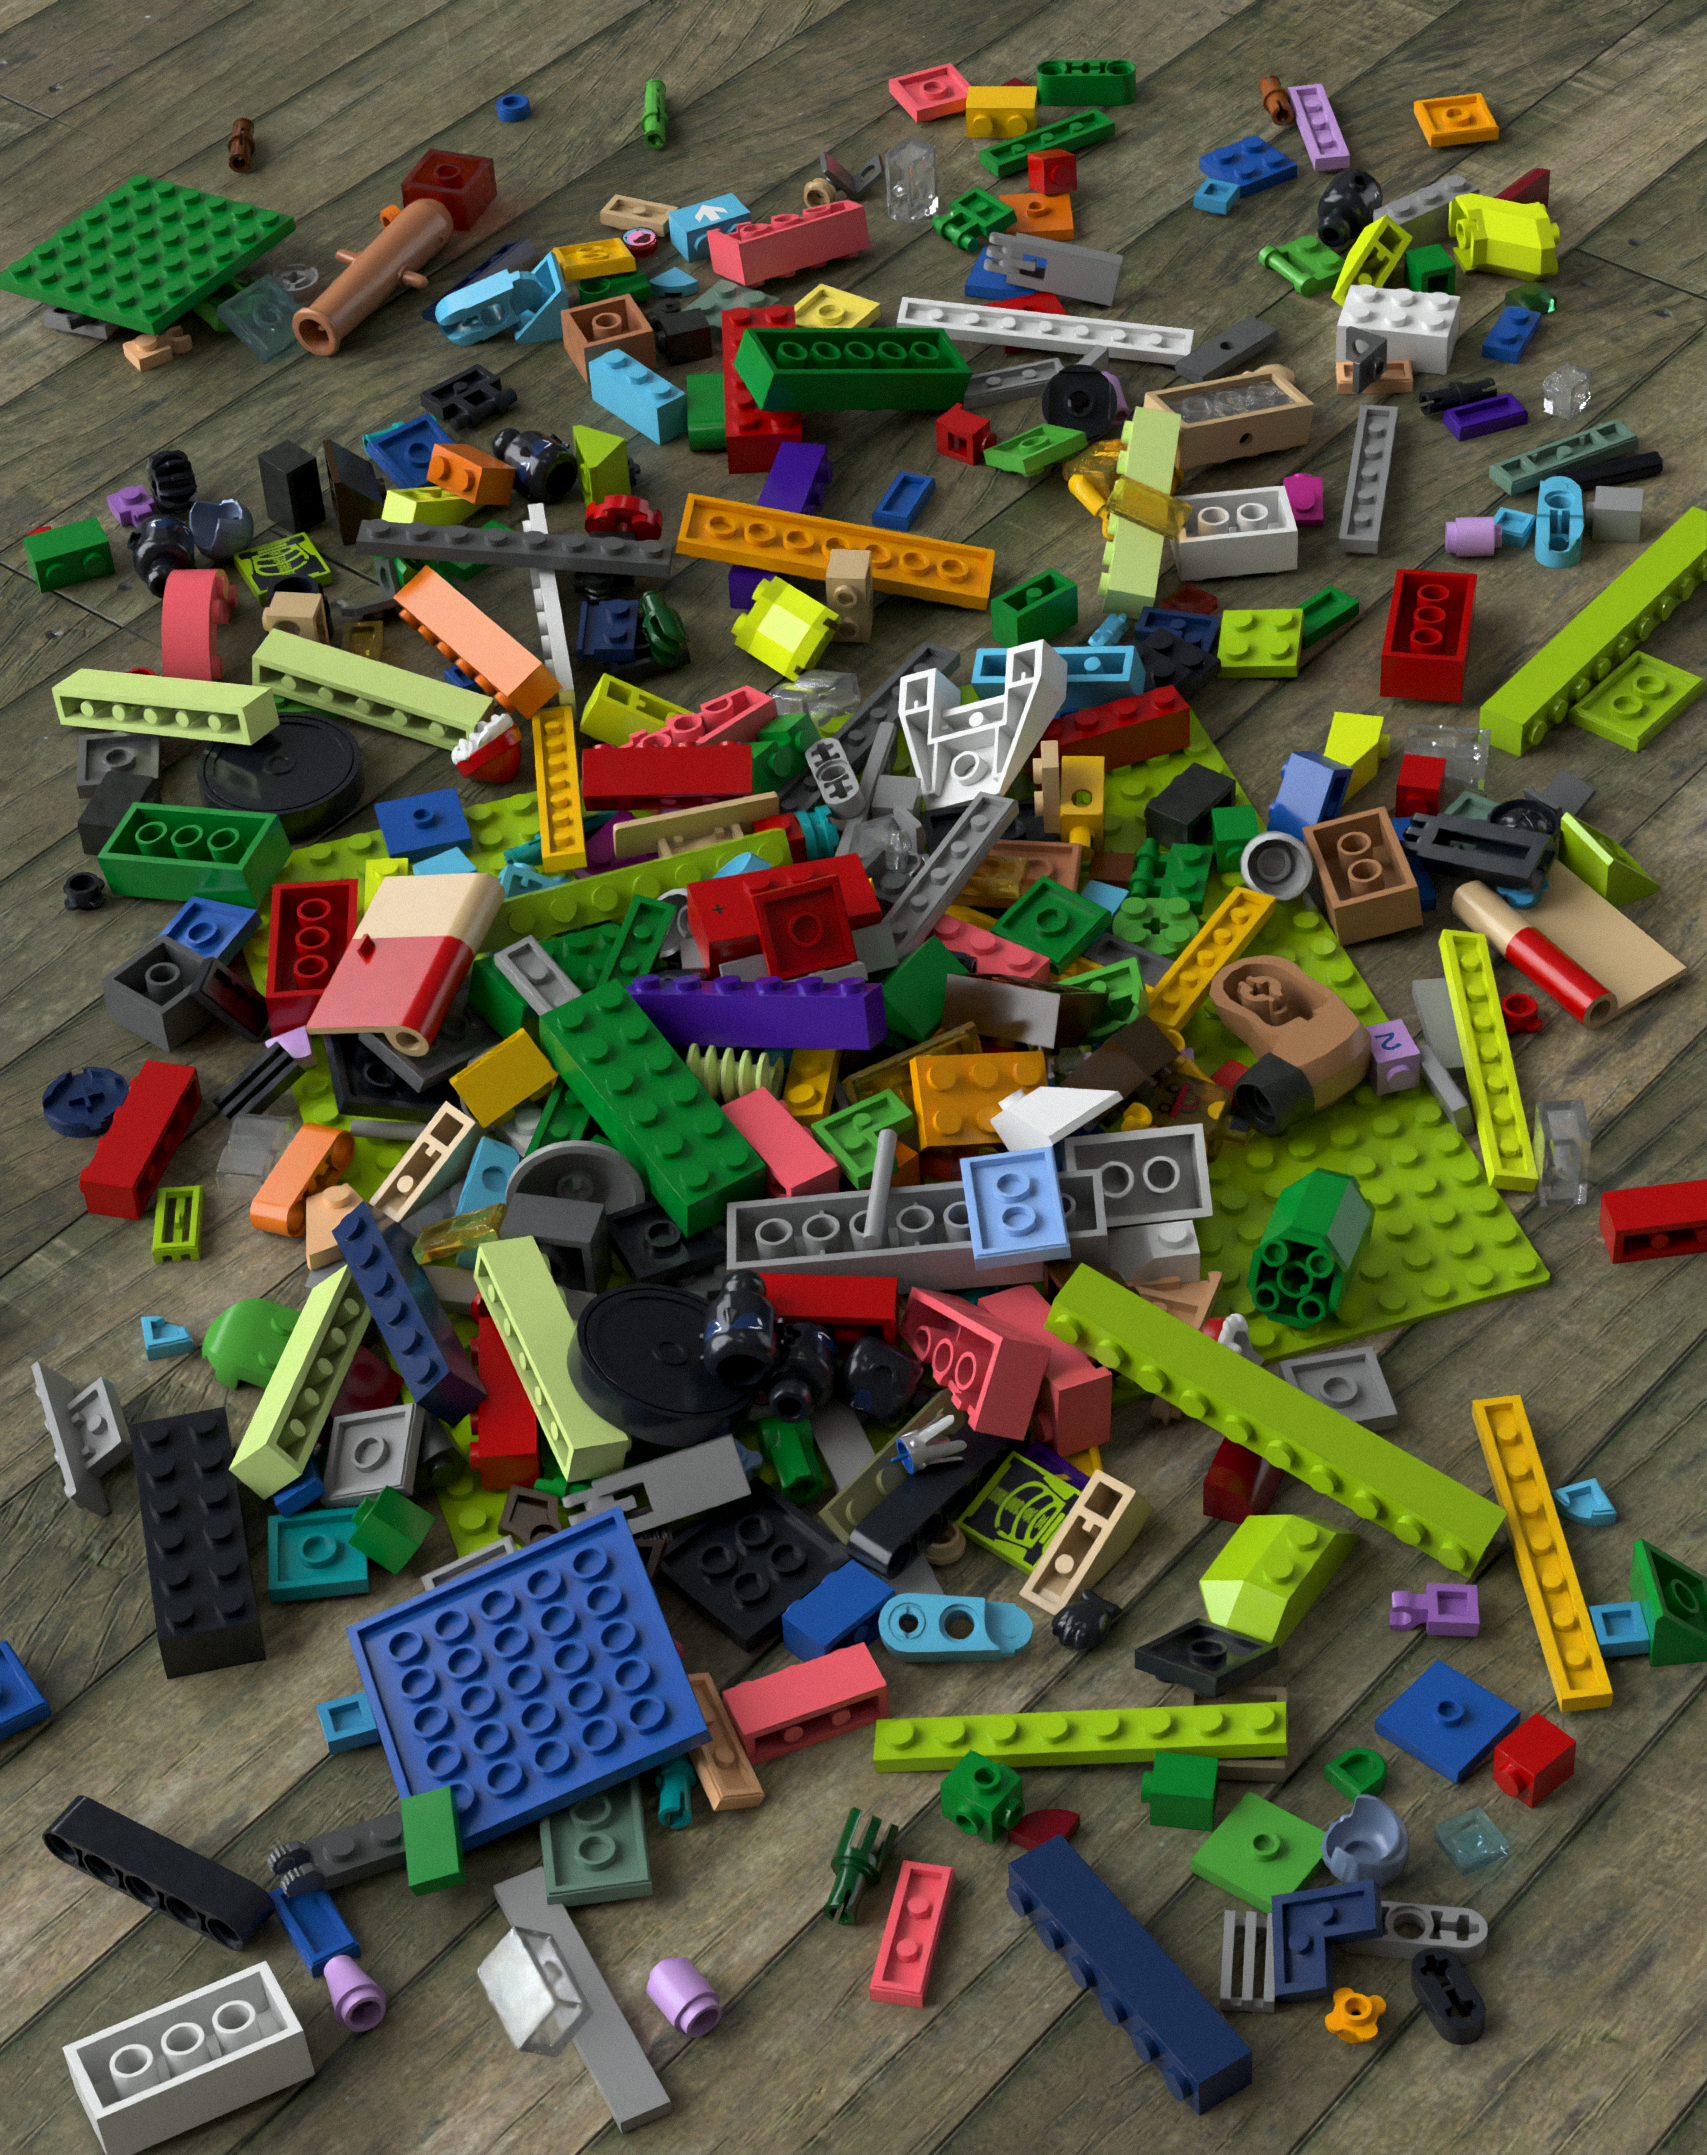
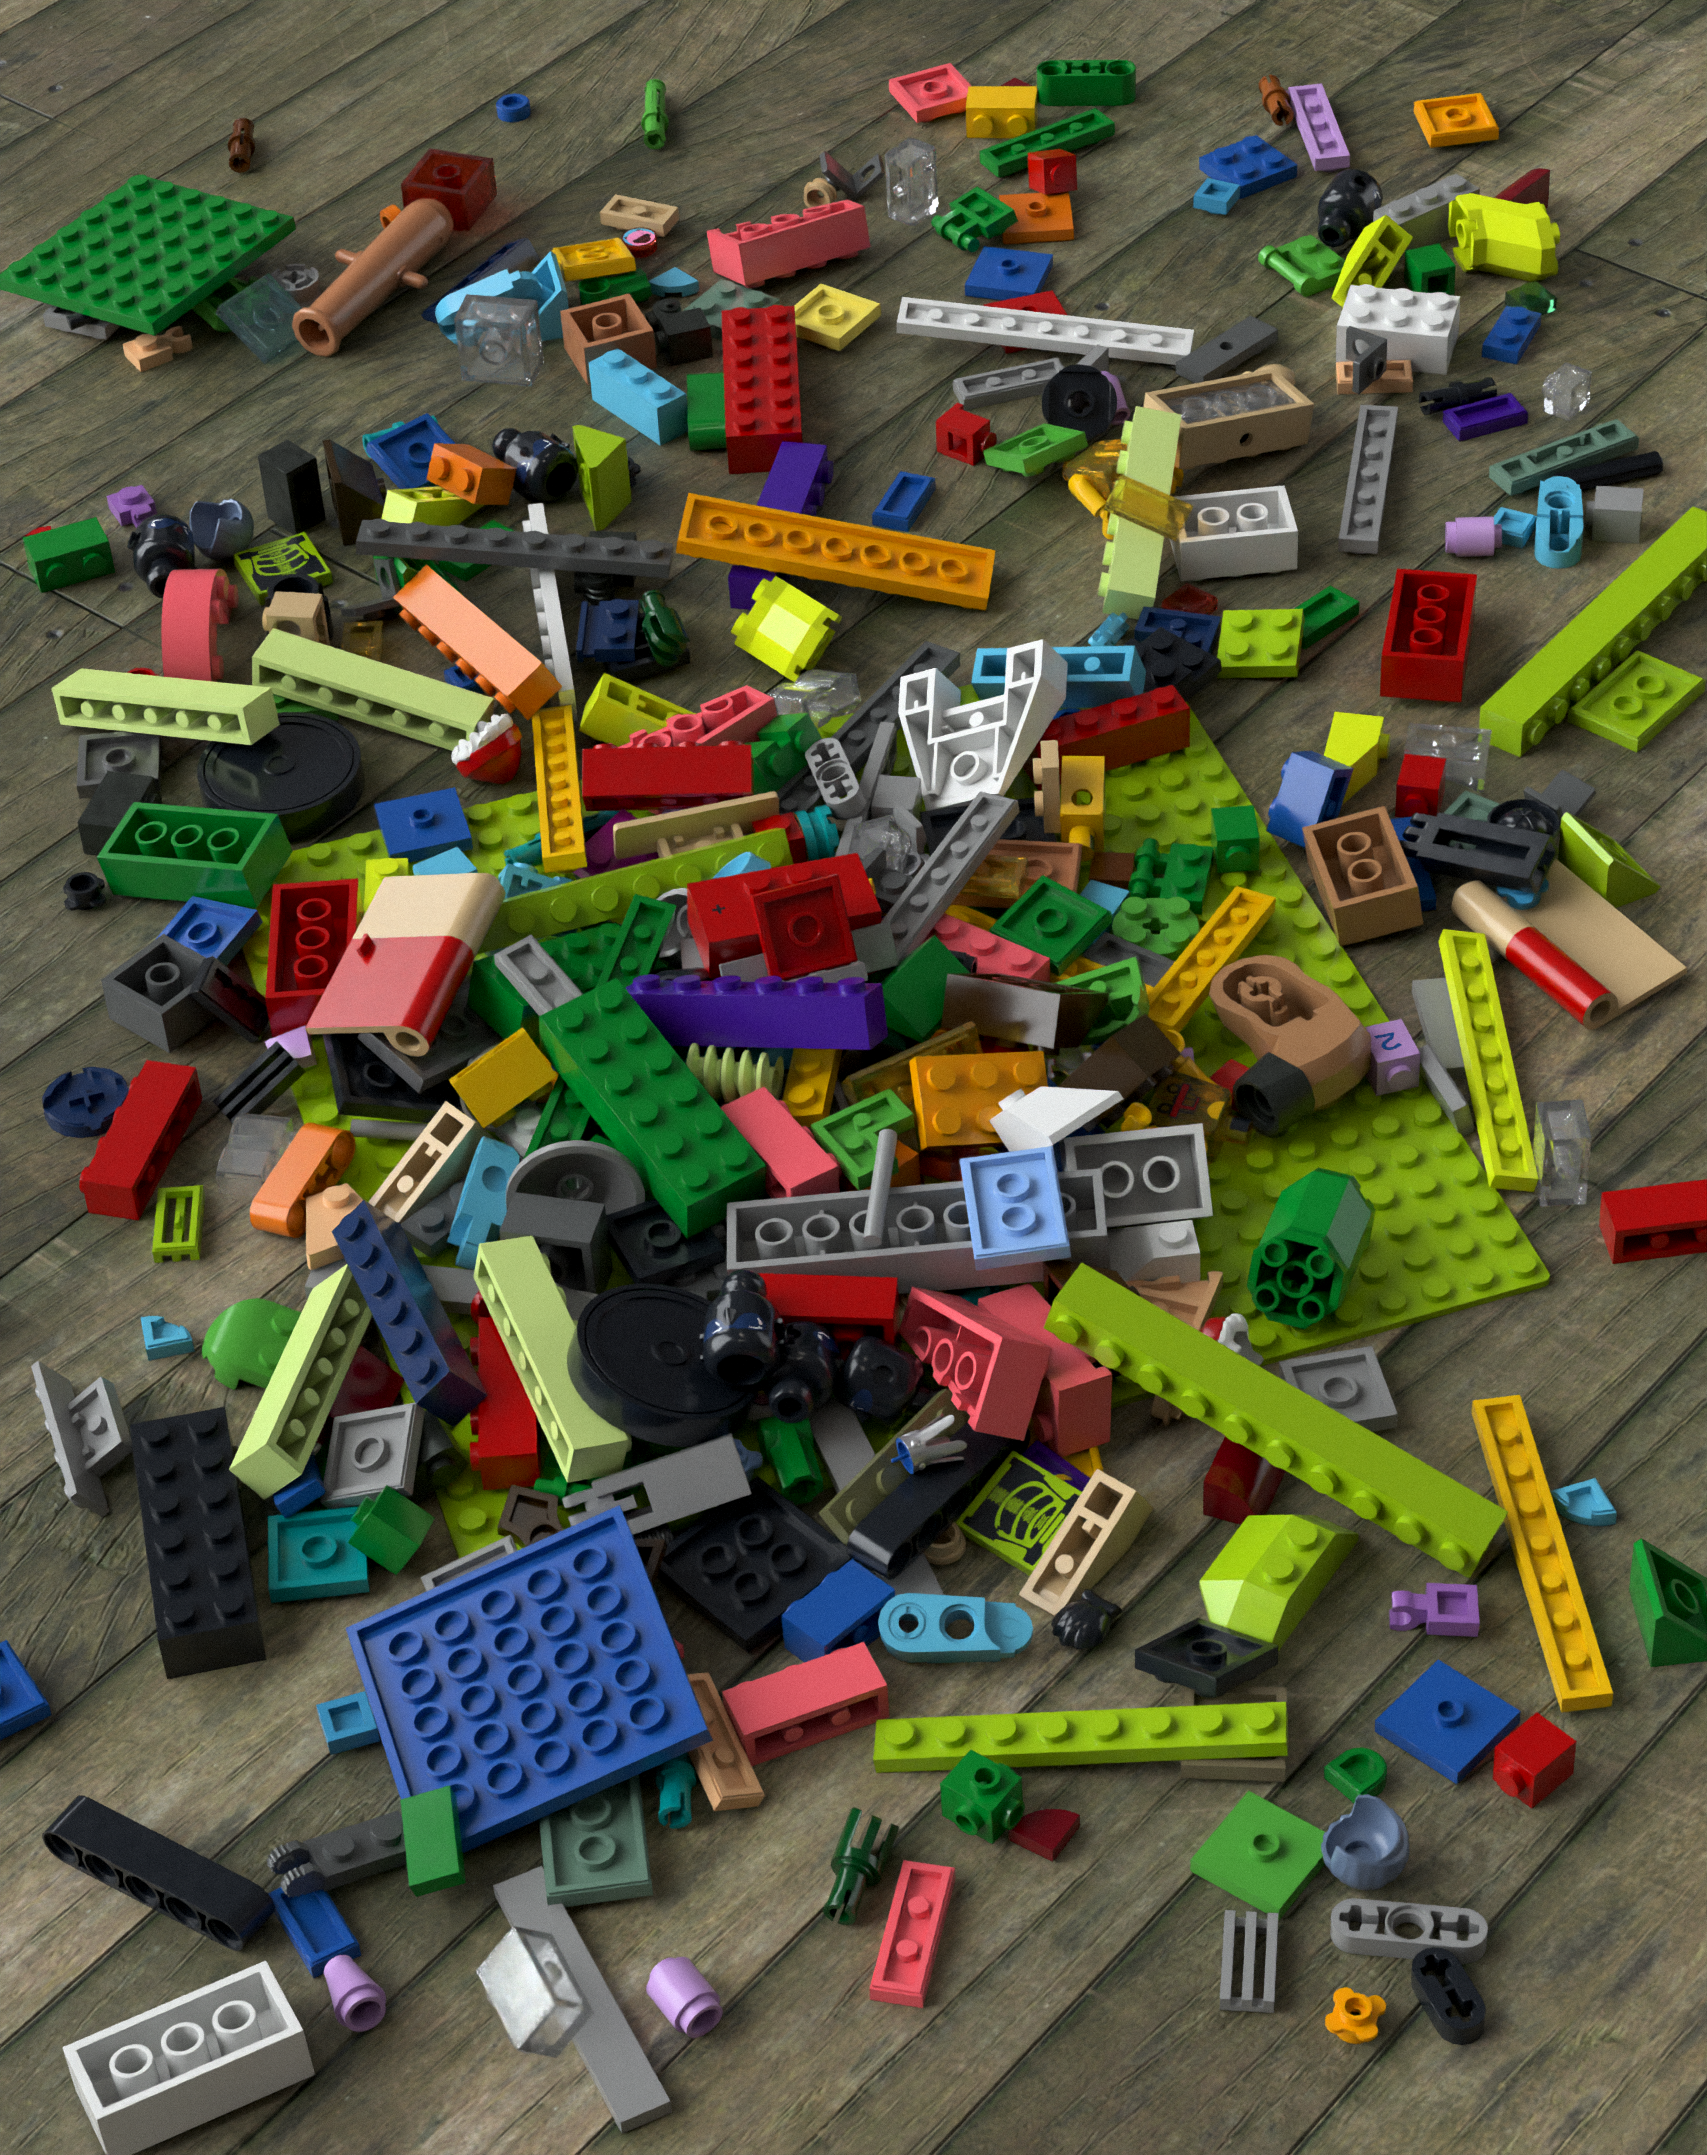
black gear [147,450,198,515] -> none
clear yellow tile [411,1203,508,1265] -> none
black plate [420,364,518,432] -> none
red plate [585,495,663,541] -> none
medium azure brick [668,193,751,263] -> none
green brick [733,328,973,412] -> none
tan brick [825,549,875,643] -> none
light grey hinge [983,232,1123,306] -> none
green brick [991,568,1078,648] -> none
dark blue brick [1006,1834,1252,2116] -> none
green brick [1141,1751,1219,1832] -> none
pearl dark grey brick [1144,762,1236,849] -> none
light grey hat [1240,831,1314,903] -> none
dark blue plate [1271,1879,1383,2004] -> none
dark pink bracket [1283,473,1323,526] -> none
clear light blue plate [1434,1806,1509,1877] -> none
red plate [1500,993,1542,1033] -> none
dark azure plate [1588,1601,1650,1658] -> none
none -> clear brick [454,294,544,387]

